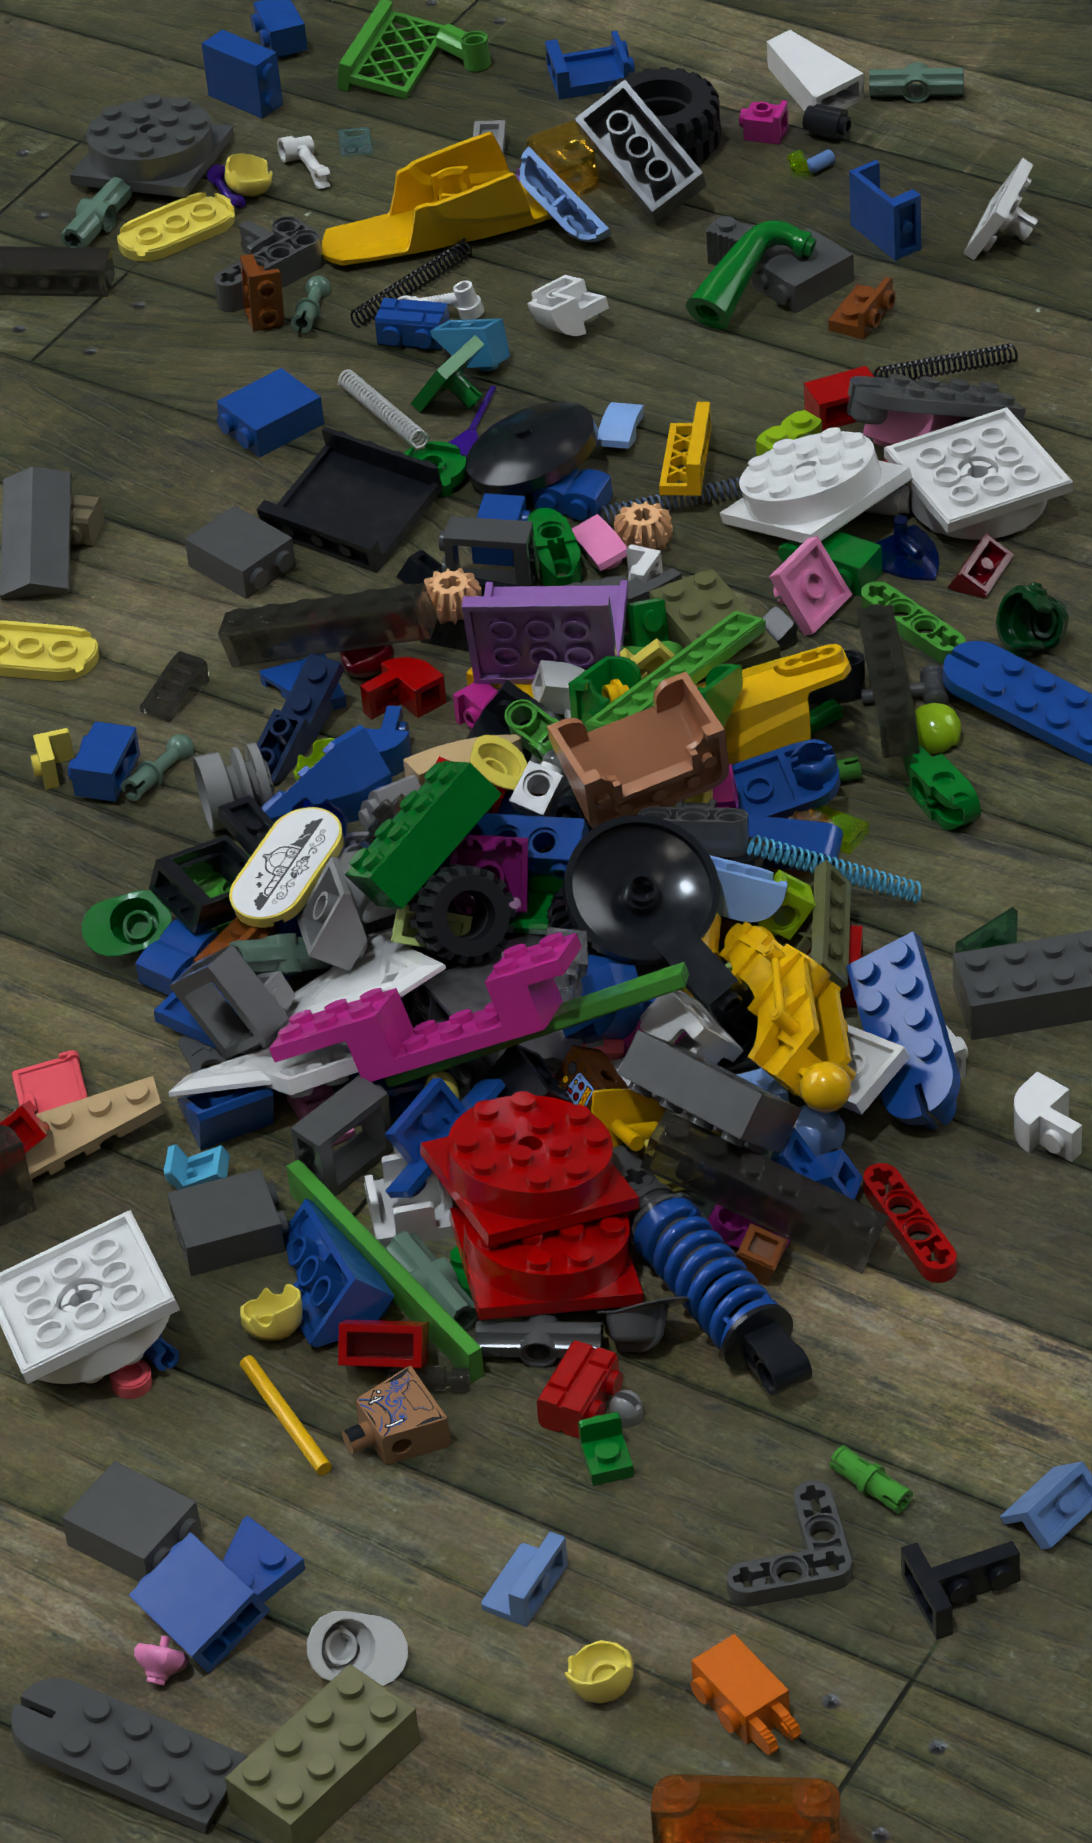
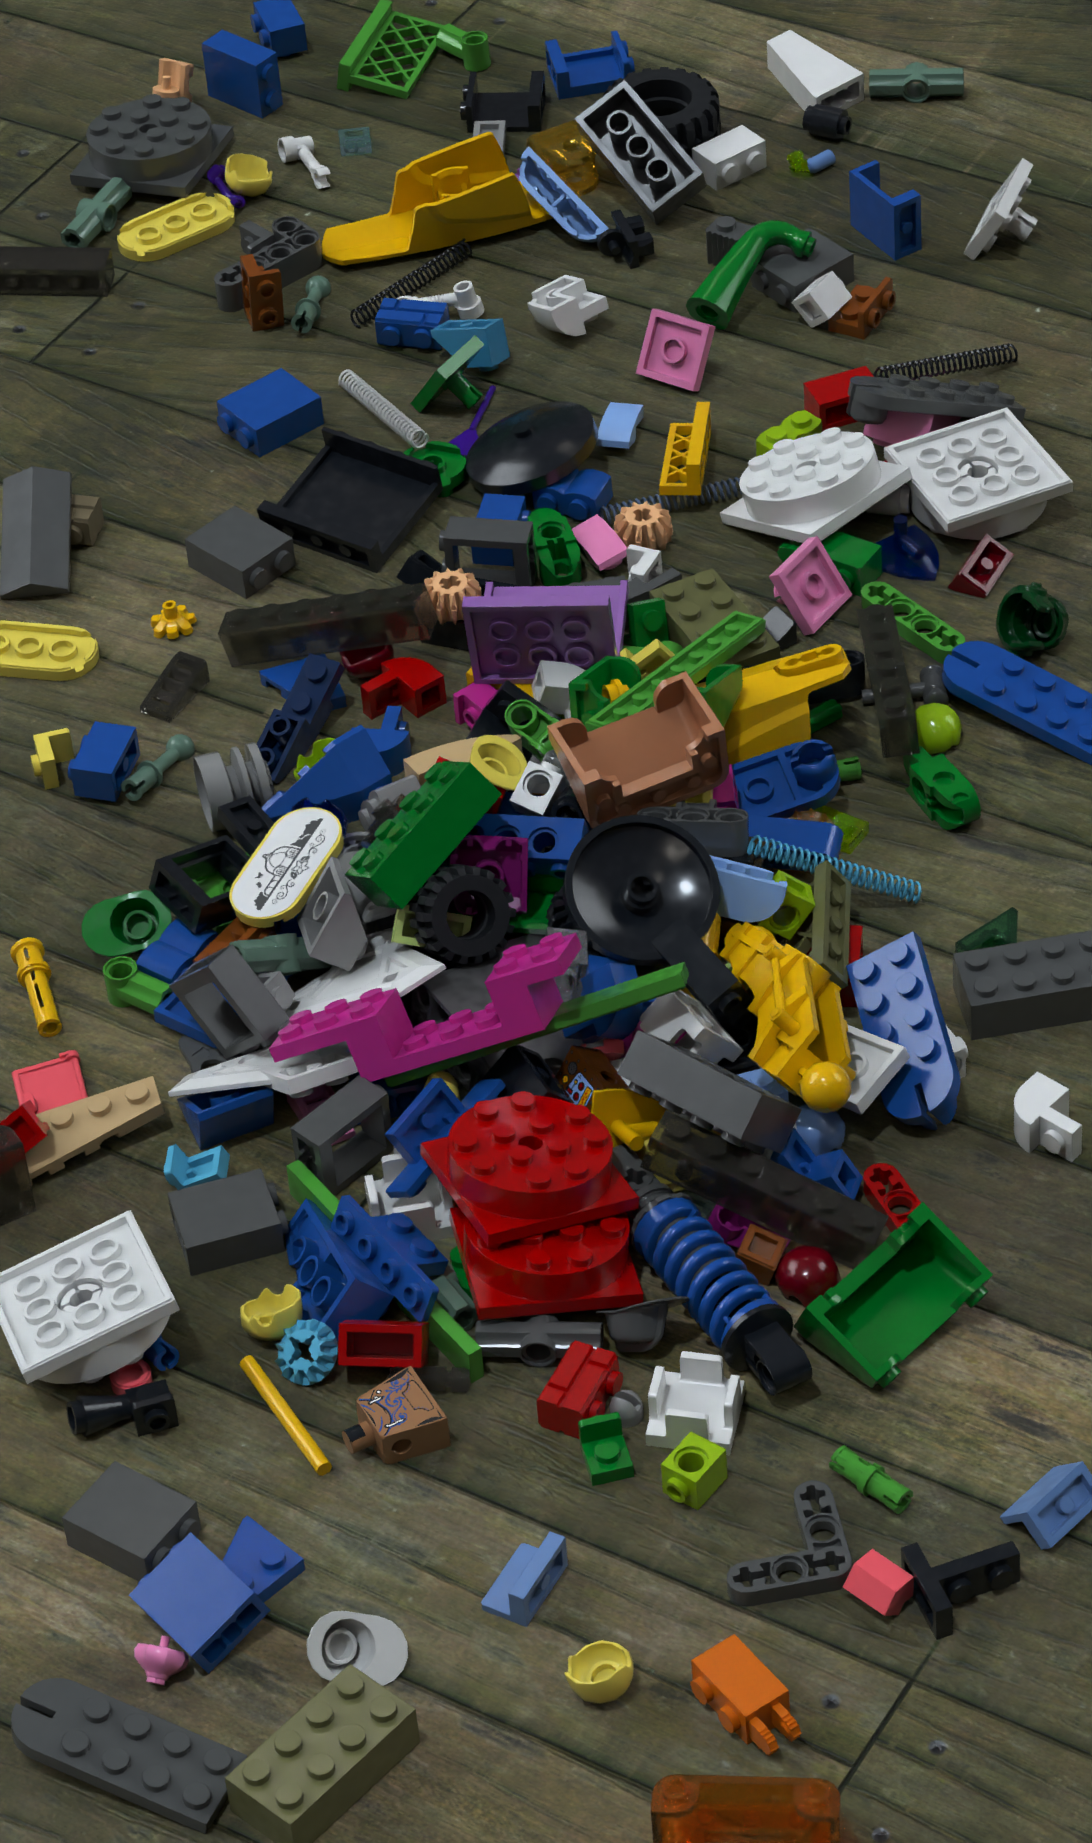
dark pink brick [739,100,789,145] -> none
none -> yellow pin [10,937,62,1037]
none -> black cone [66,1394,132,1437]
none -> bright green piece [103,956,173,1014]
none -> black bracket [125,1379,179,1437]
none -> yellow plant [151,600,197,639]
none -> light nougat hips [152,57,194,102]
none -> medium azure gear [275,1318,338,1386]
none -> blue bracket [331,1195,449,1322]
none -> black panel [460,71,546,133]
none -> black hips [597,209,654,269]
none -> bright pink tile [636,308,716,391]
none -> white panel [645,1351,745,1456]
none -> lime brick [661,1431,728,1510]
none -> white brick [692,125,767,191]
none -> dark red hair [774,1245,841,1307]
none -> white brick [791,271,852,328]
none -> green windscreen [793,1202,993,1389]
none -> coral piece [843,1549,914,1616]

